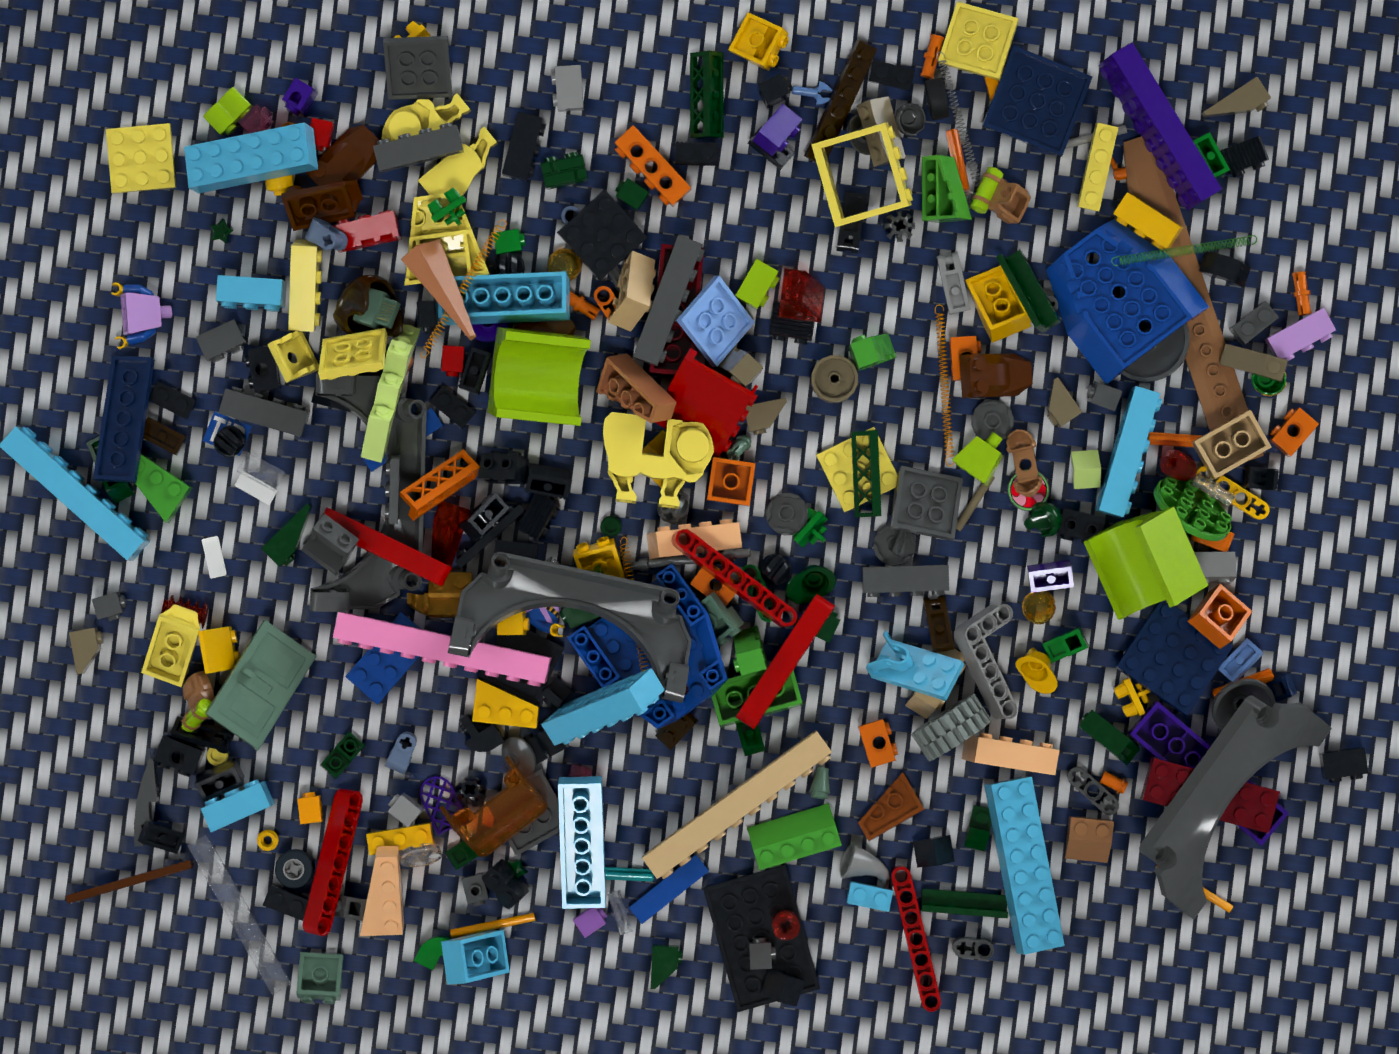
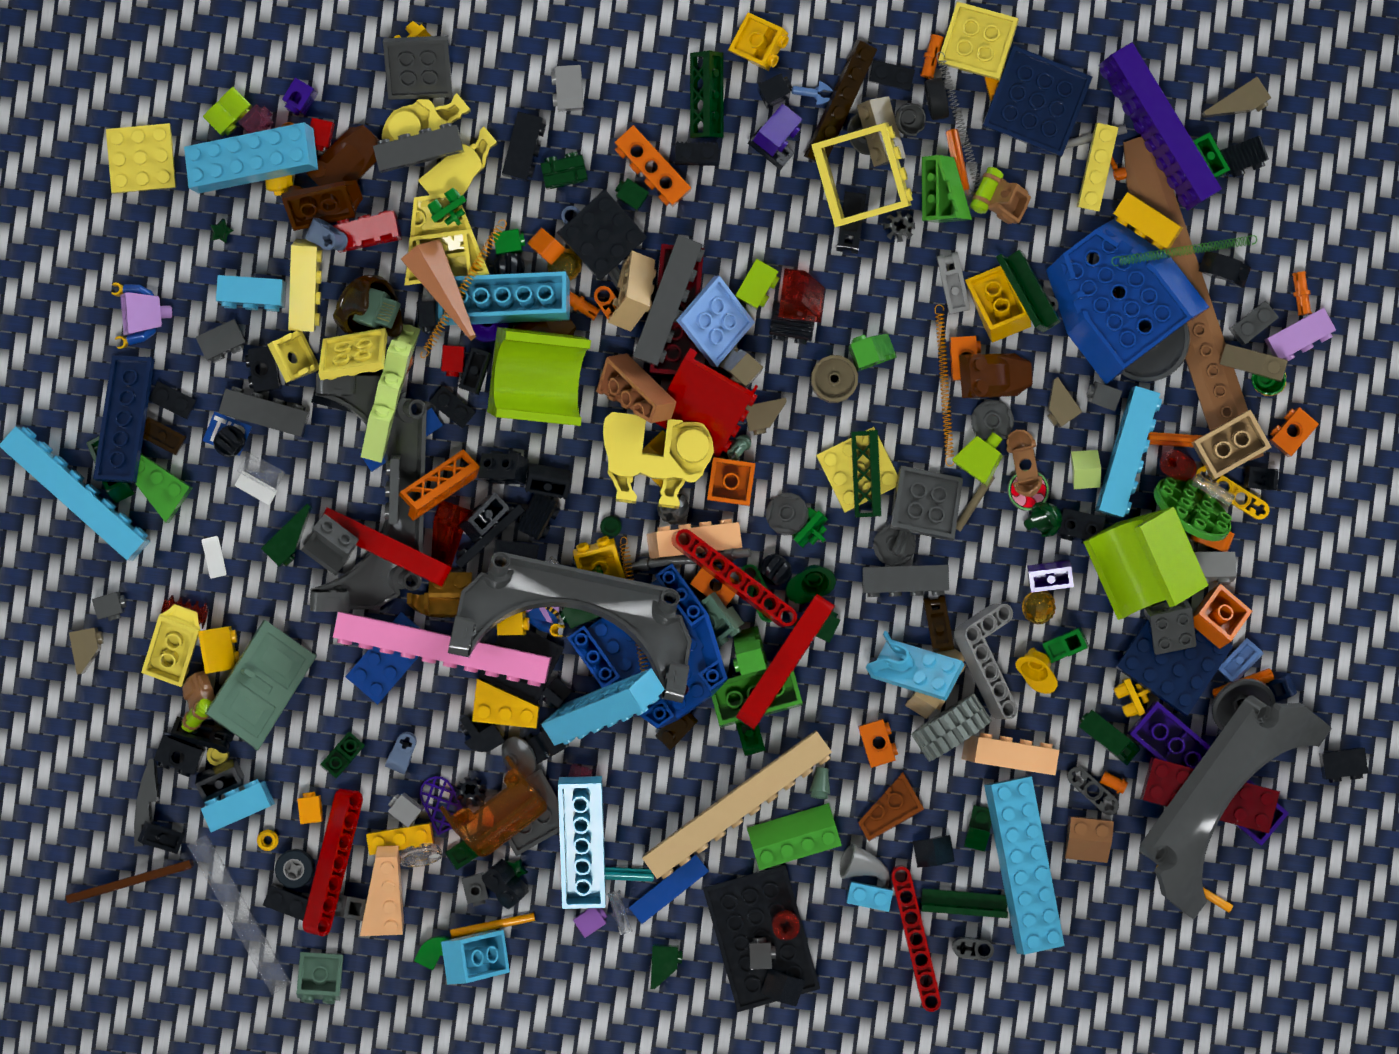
none -> orange beam [527,227,566,265]
none -> dark grey bracket [1144,600,1196,655]

